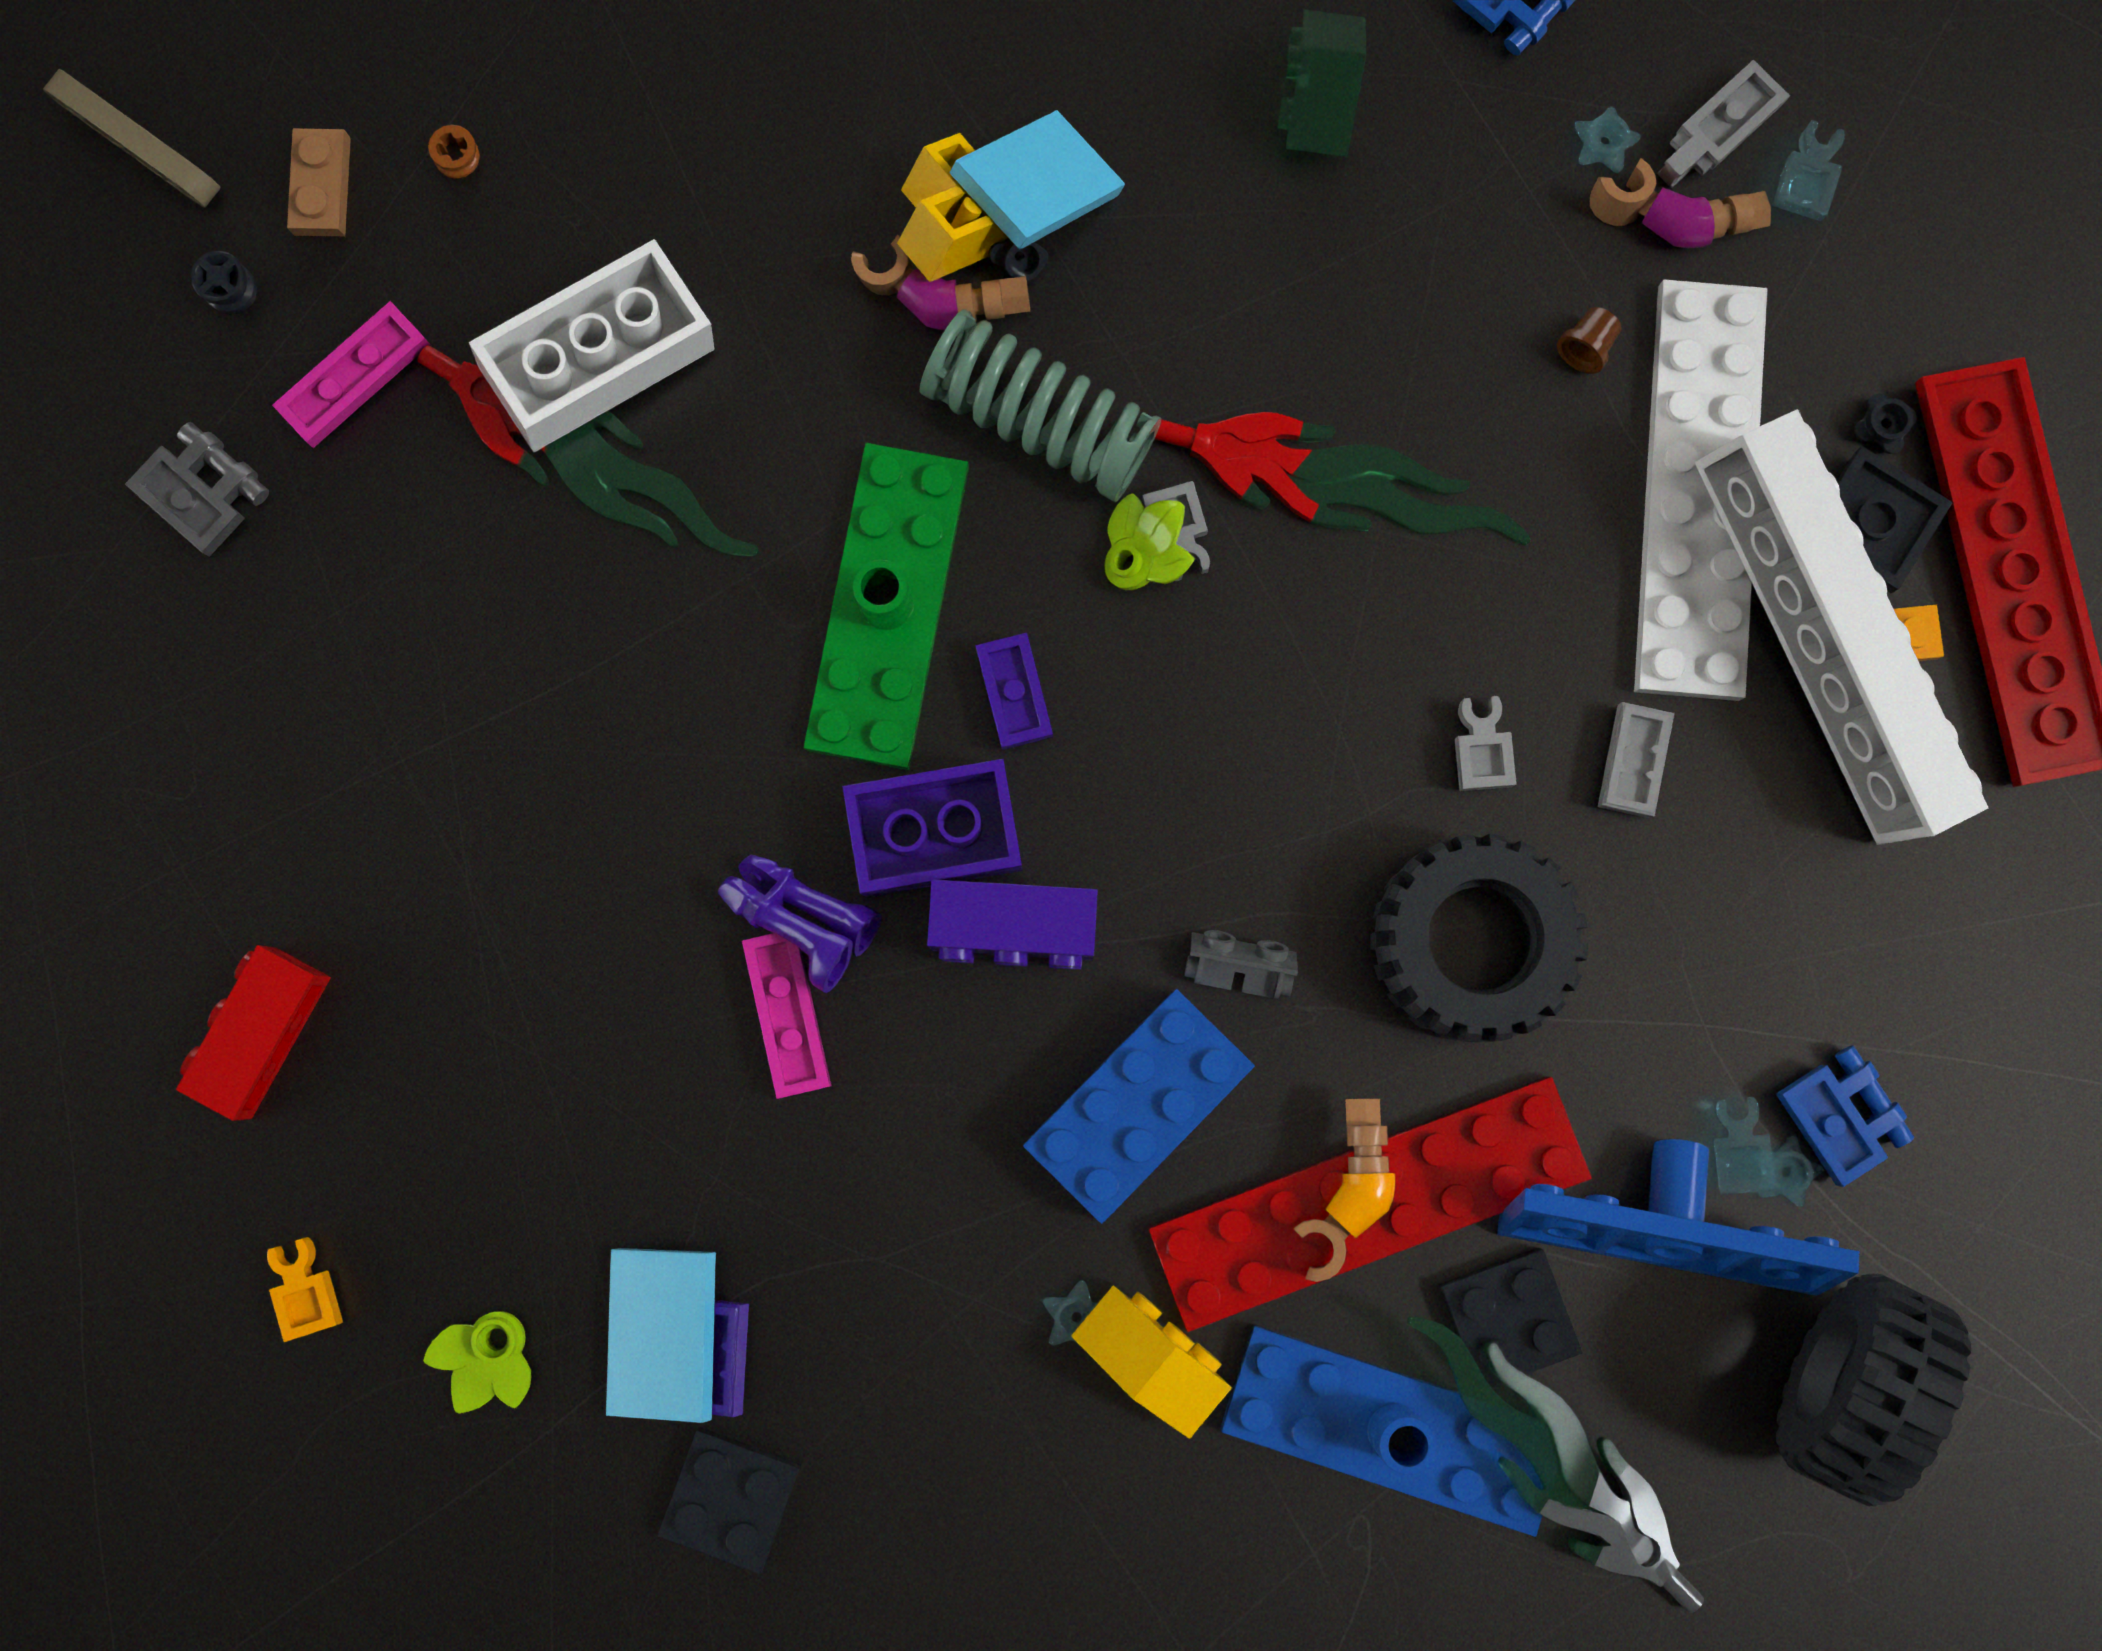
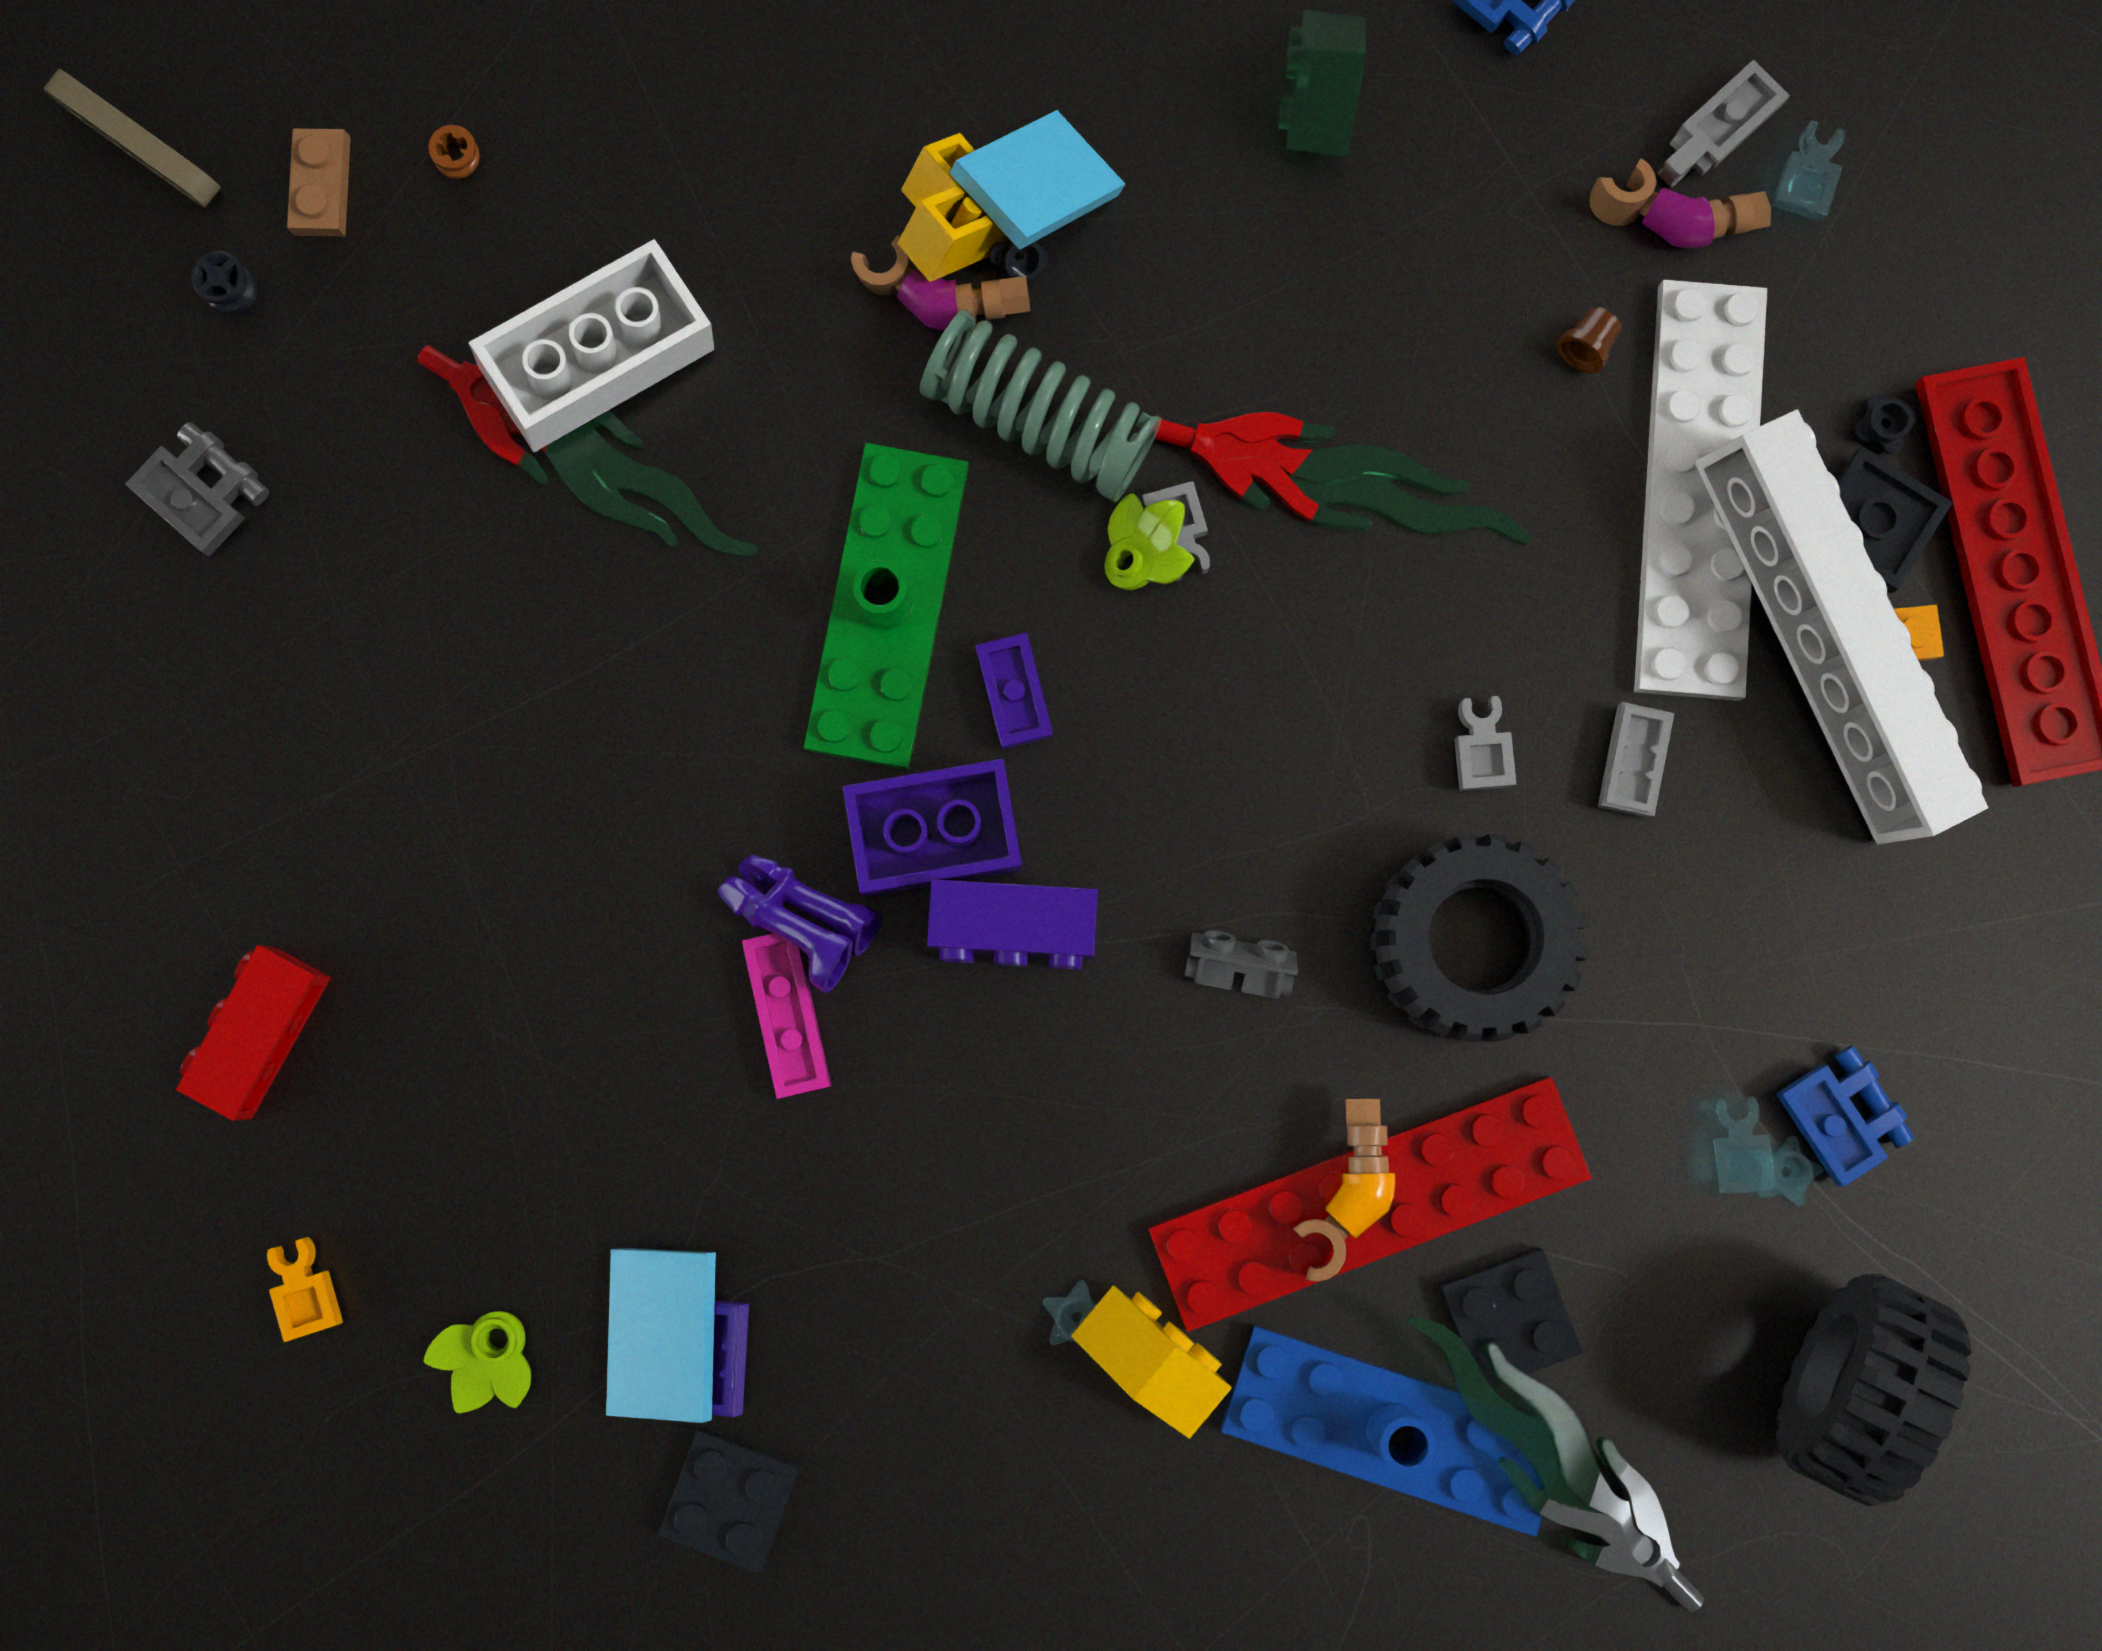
dark pink plate [272,301,430,448] -> none
blue brick [1023,989,1255,1224] -> none
blue plate [1497,1139,1860,1296] -> none
clear light blue plate [1574,107,1641,172] -> none

